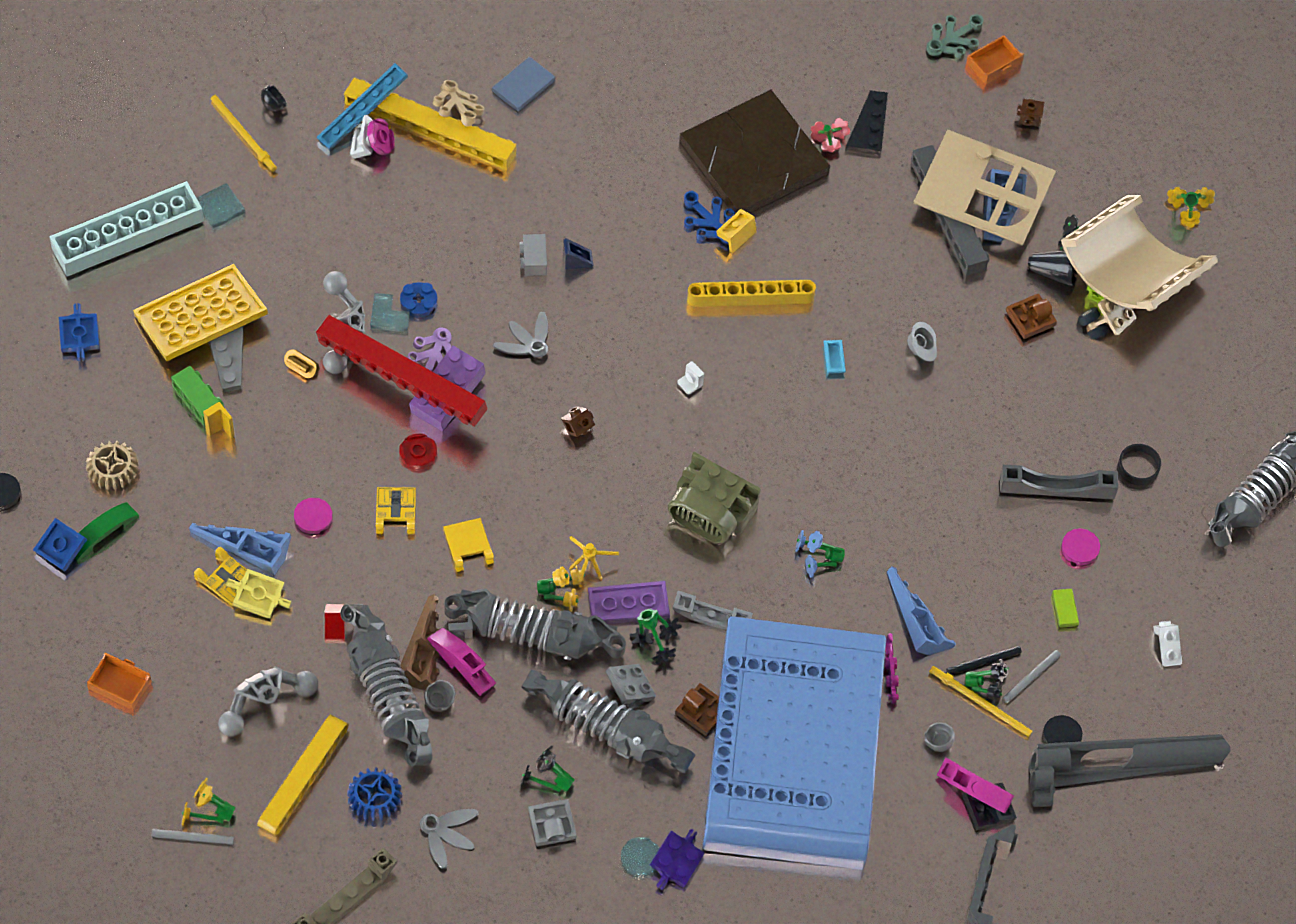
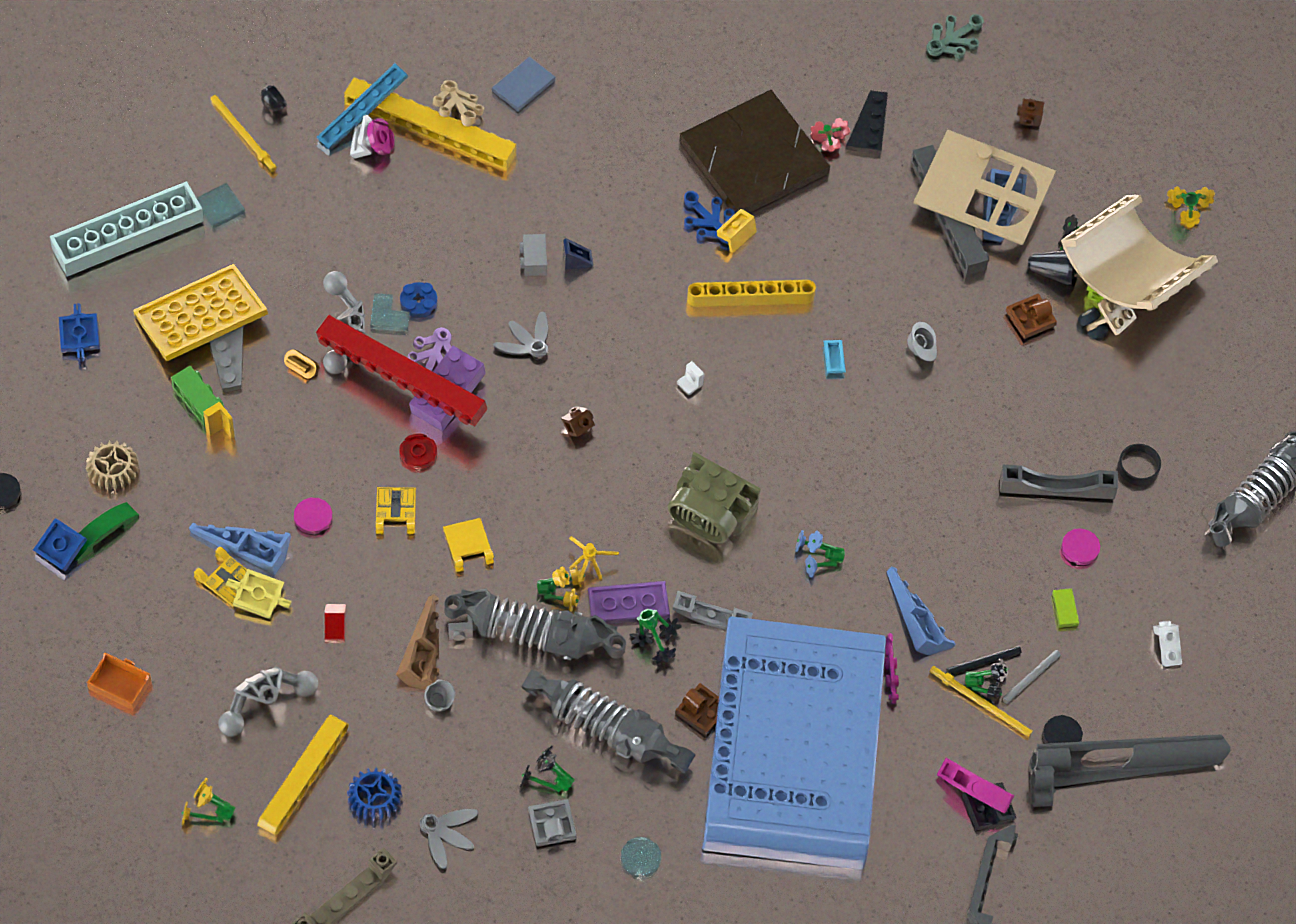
light grey bar [151,829,234,845] -> none
dark grey piece [340,604,432,766] -> none
dark pink slope [427,628,496,696] -> none
light grey plate [605,664,656,709] -> none
dark purple plate [649,829,705,890] -> none
light grey hair [925,722,955,752] -> none
orange container [966,35,1024,84] -> none

